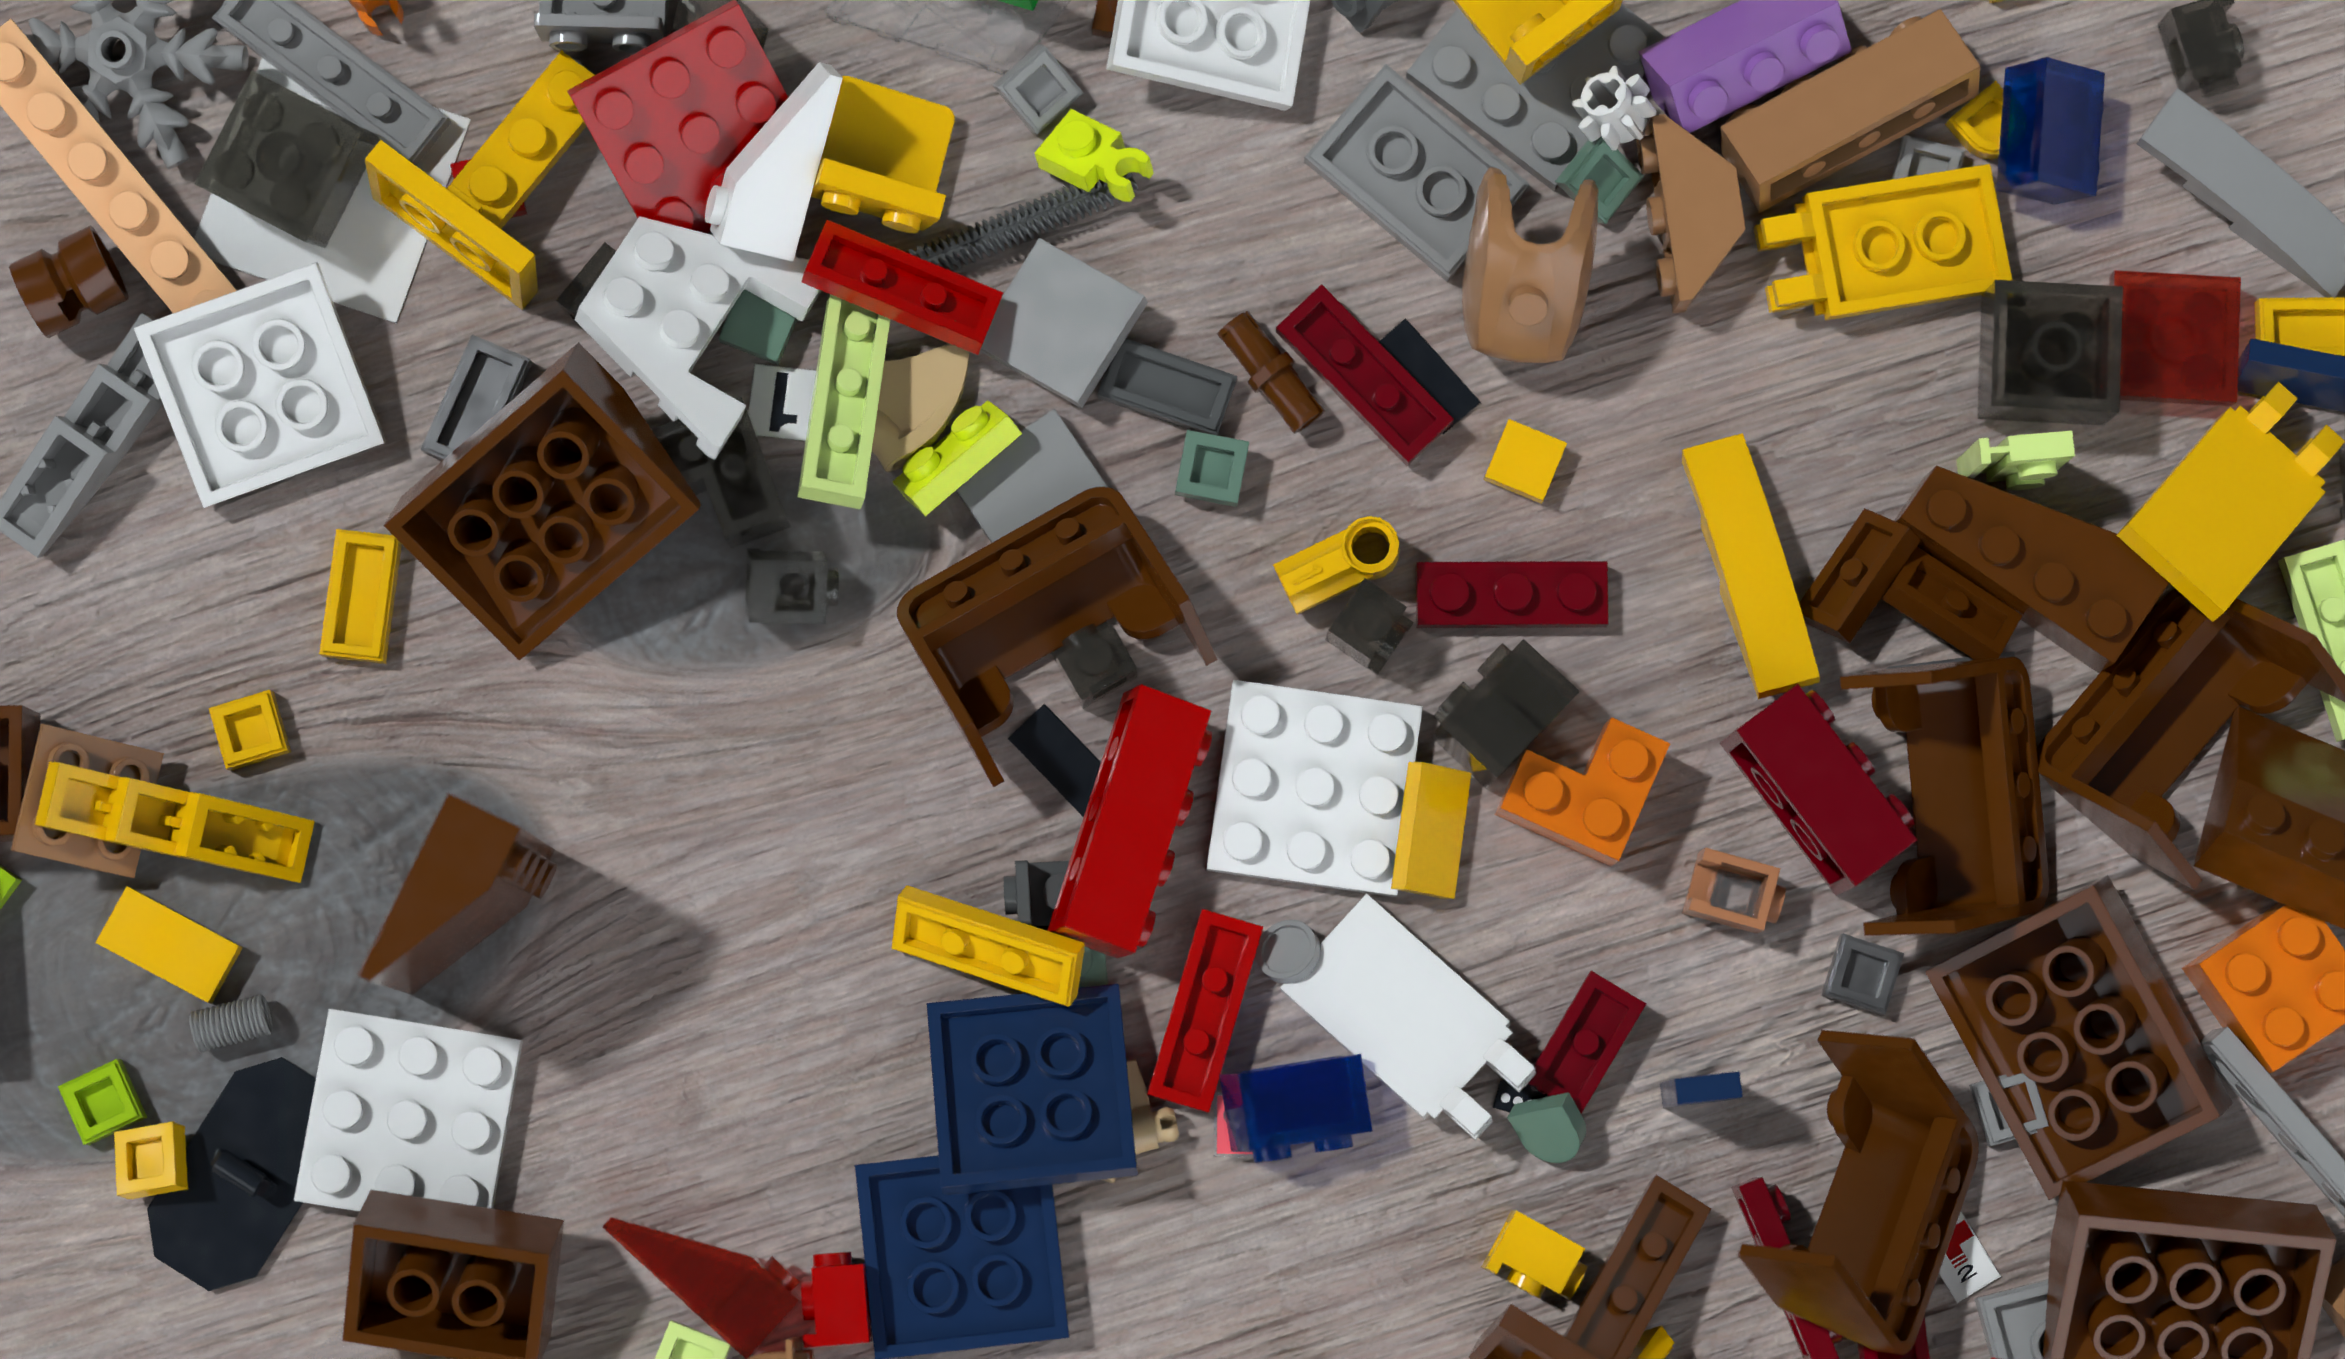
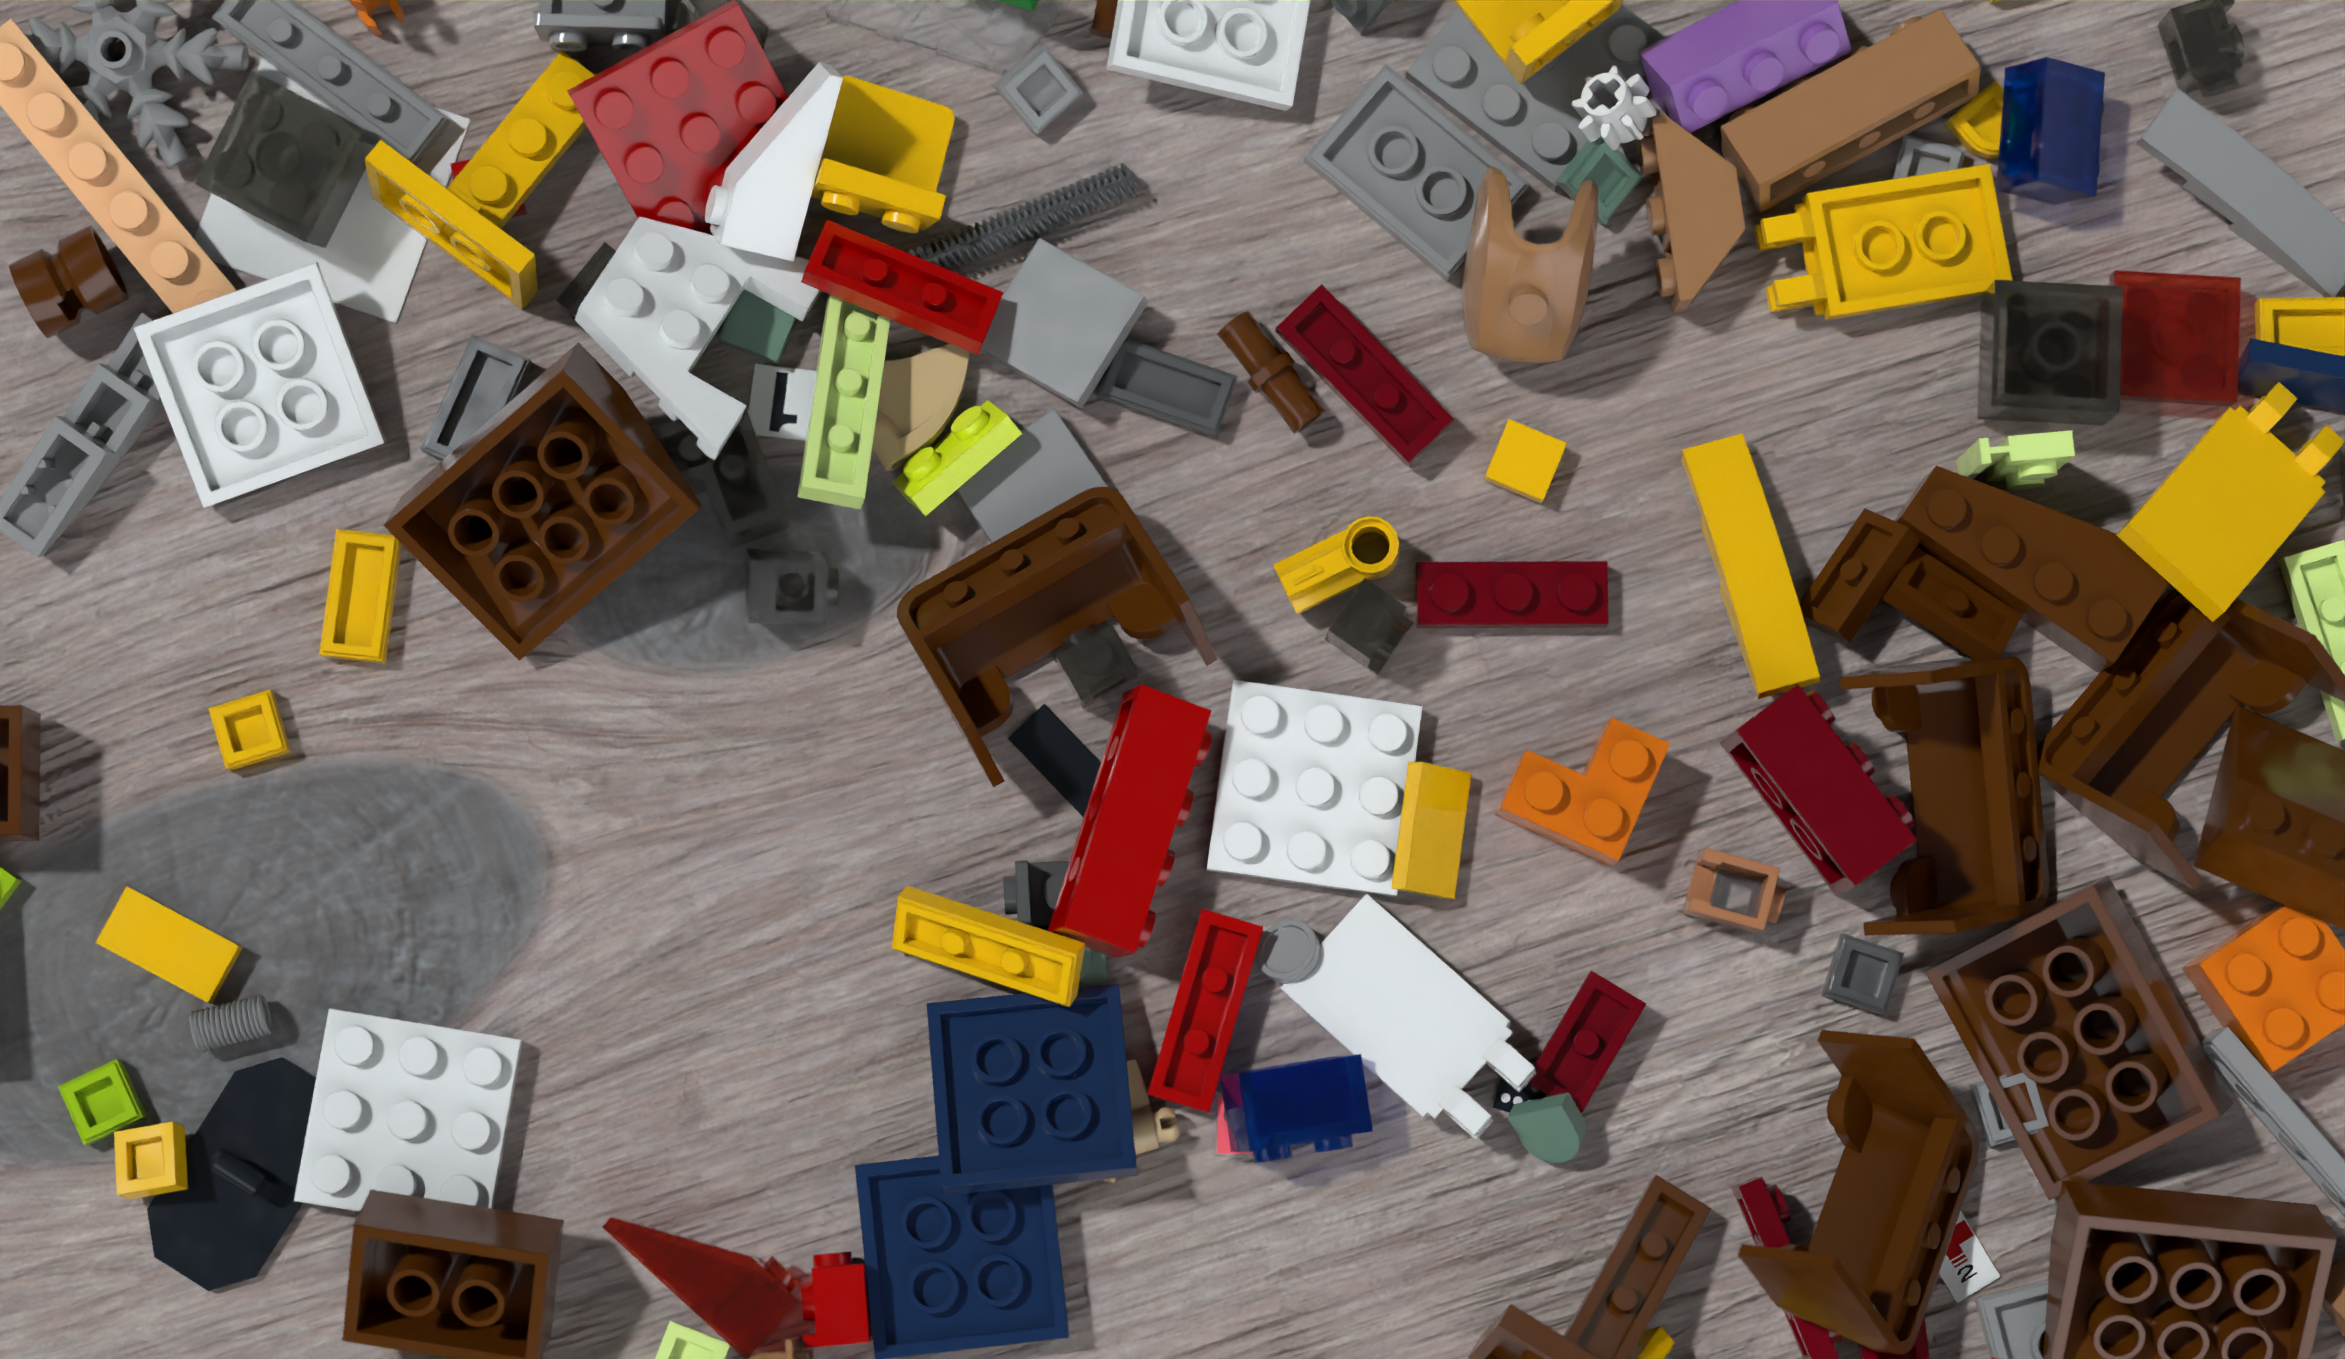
medium nougat hinge [11,724,164,878] -> none
yellow slope [34,761,315,883] -> none
reddish brown slope [358,793,557,995] -> none
neon yellow plate [1034,109,1154,202] -> none
sand green plate [1175,430,1249,507] -> none
black sticker [1379,318,1480,435] -> none
clear smoke brick [1432,639,1580,790] -> none
yellow brick [1481,1210,1588,1300] -> none
dark blue tile [1660,1071,1743,1108] -> none

